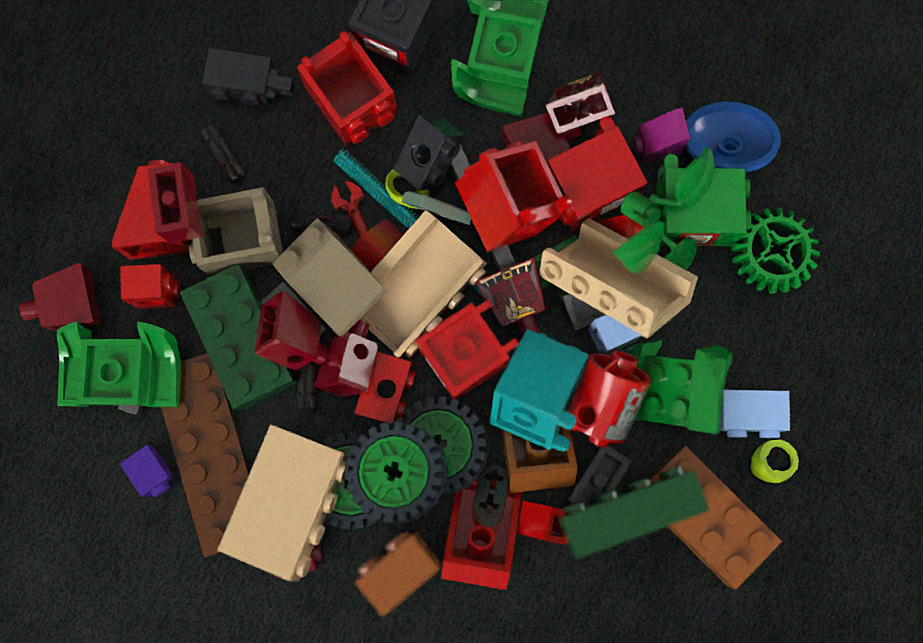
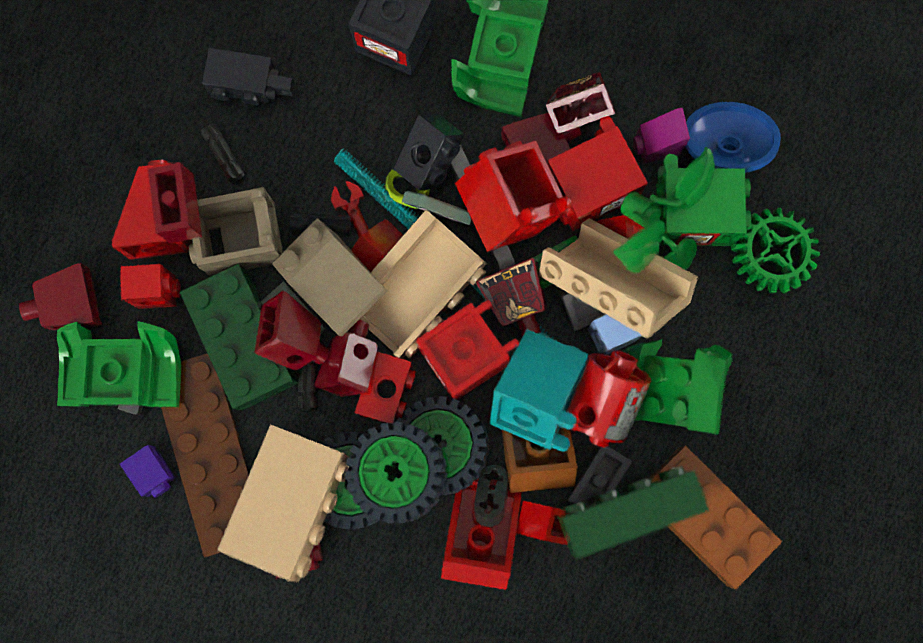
red container [297,31,398,146] -> none
dark orange brick [355,531,442,617] -> none
light blue brick [719,390,790,438] -> none
lime piece [751,440,799,483] -> none

